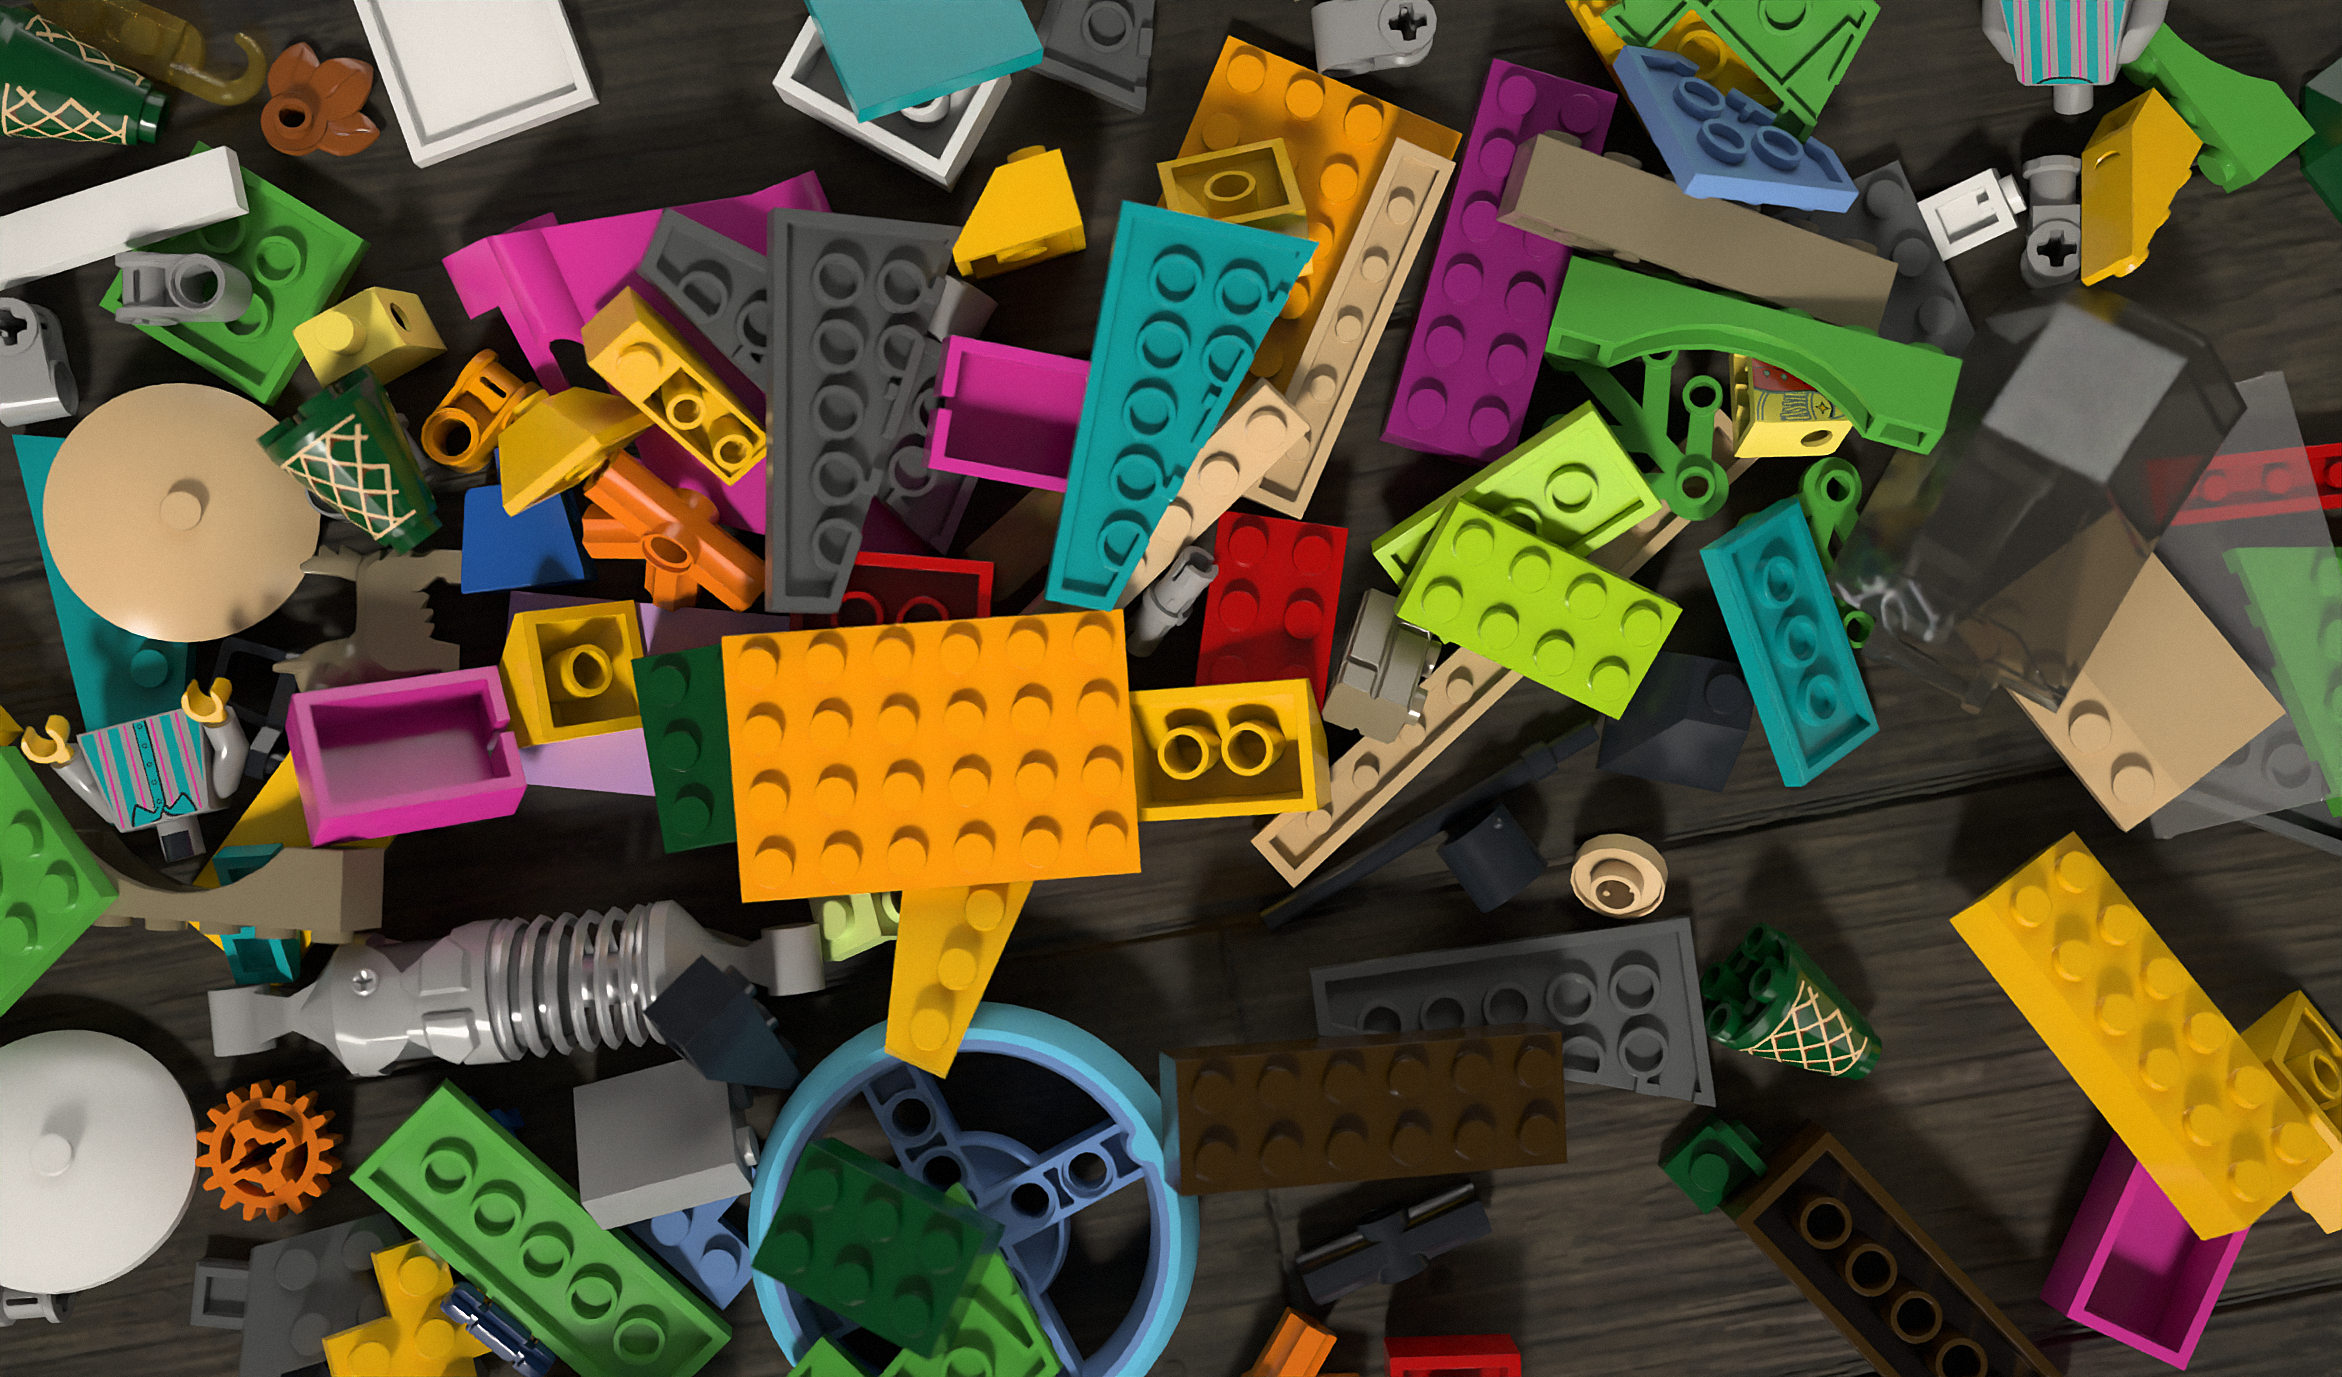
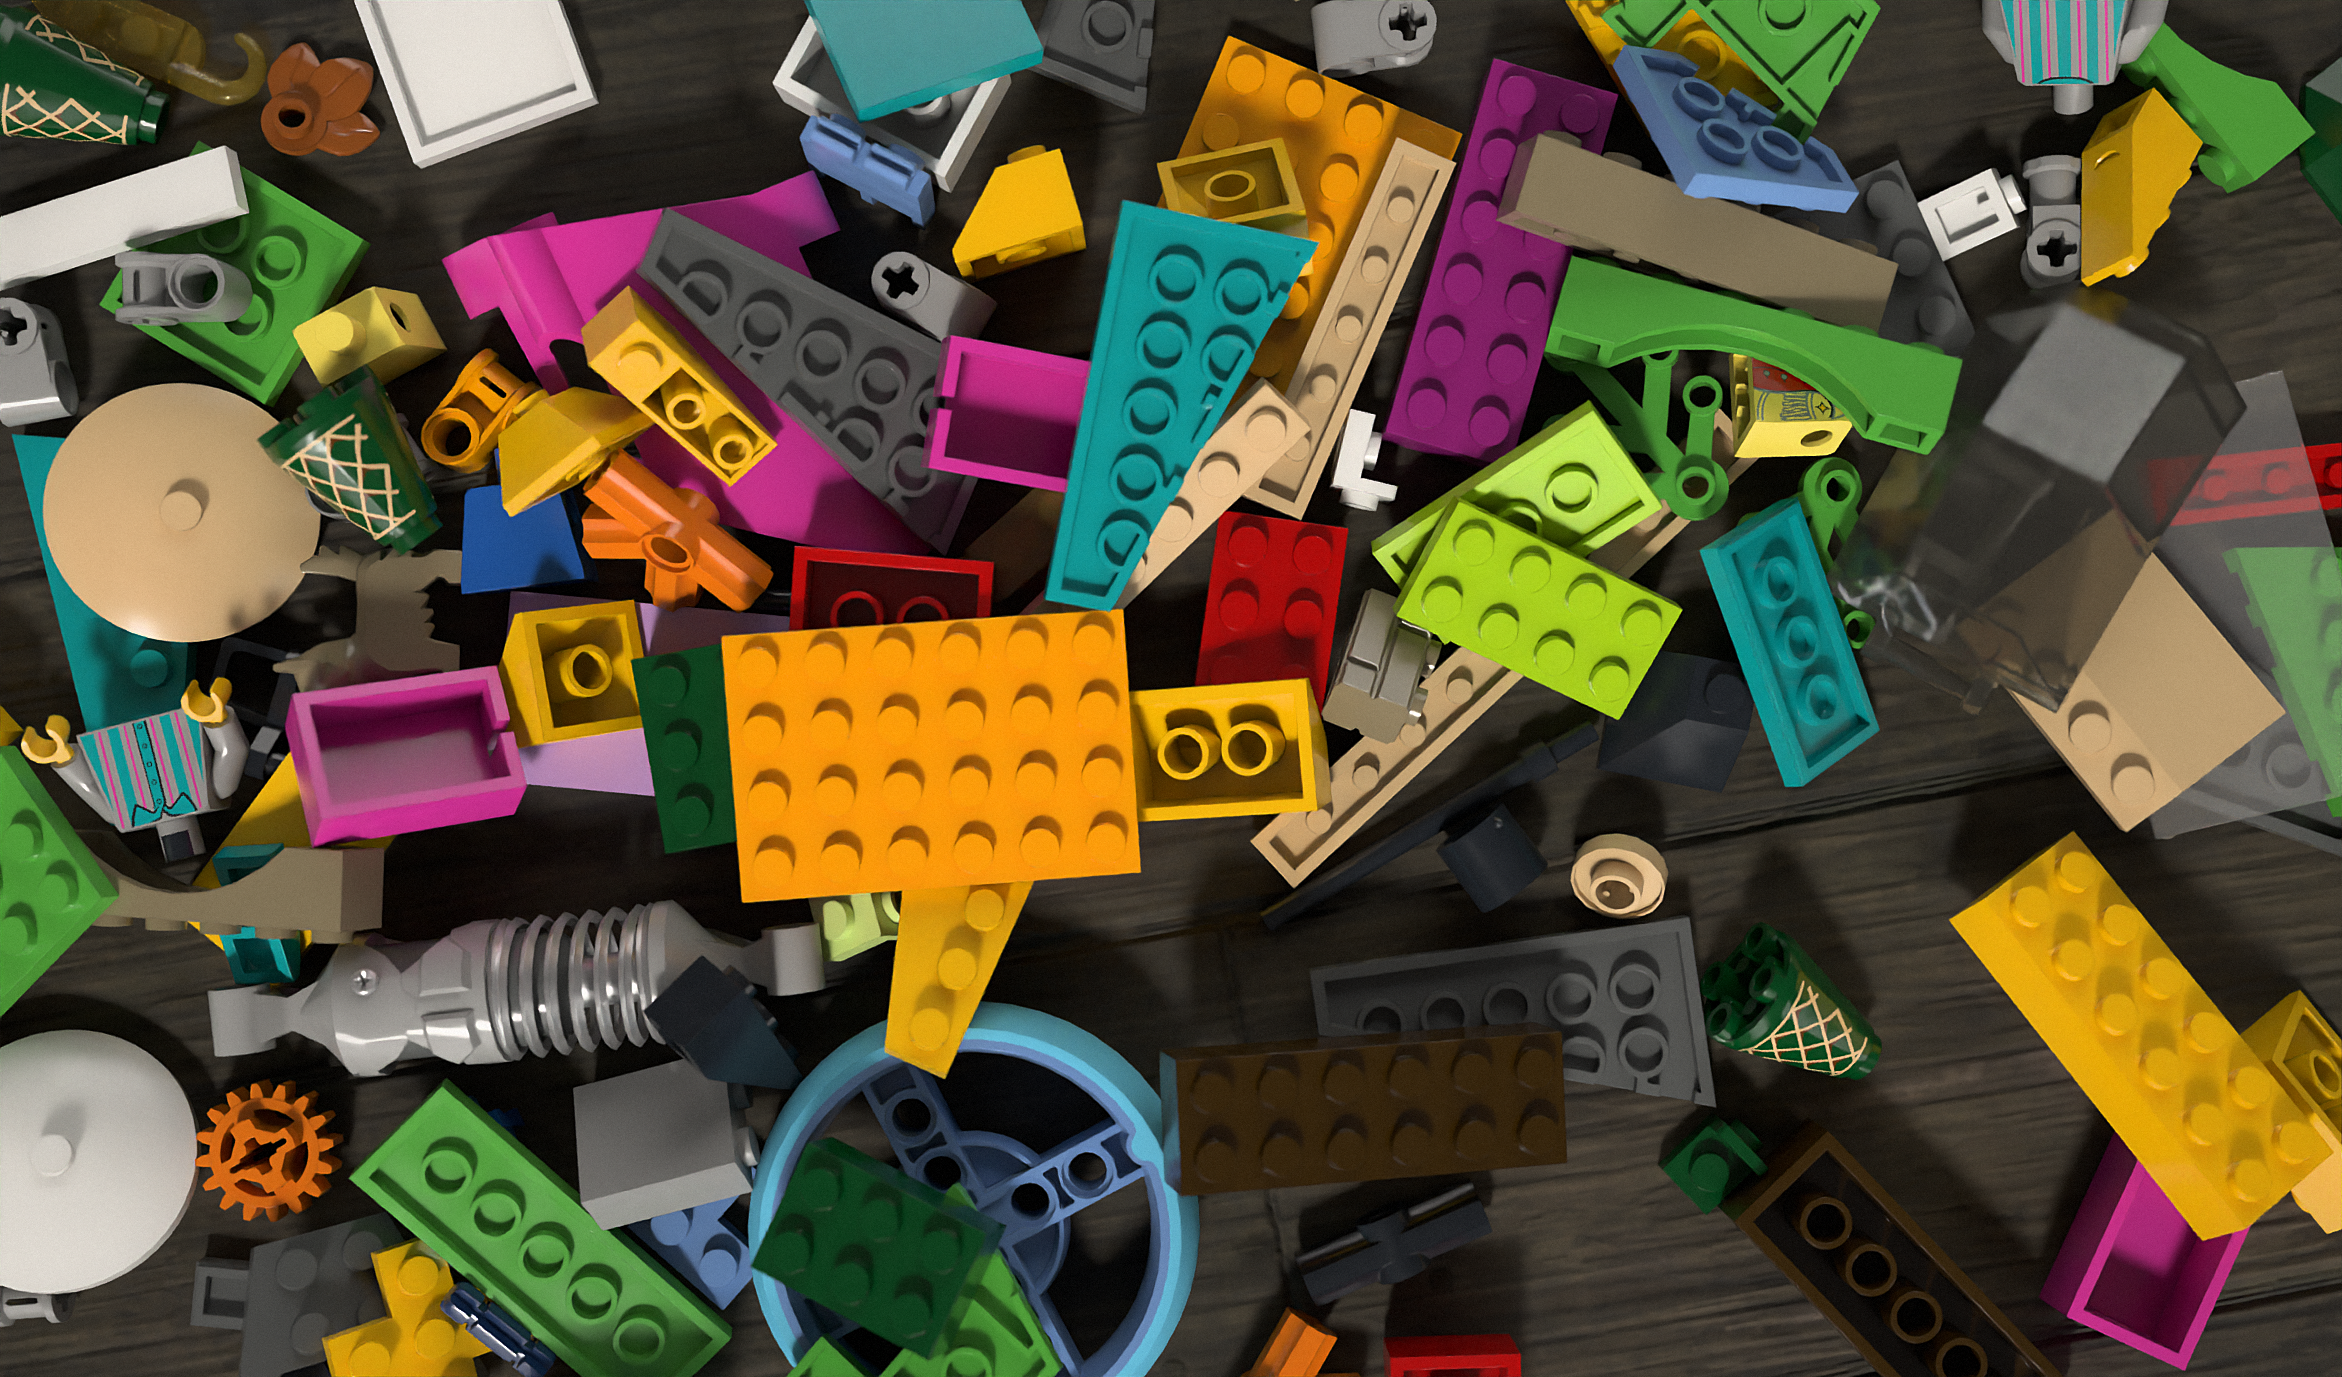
dark grey wing [765,207,964,614] -> none
light grey pin [1124,546,1219,658] -> none
none -> medium blue plate [800,113,936,231]
none -> white bracket [1327,409,1397,511]

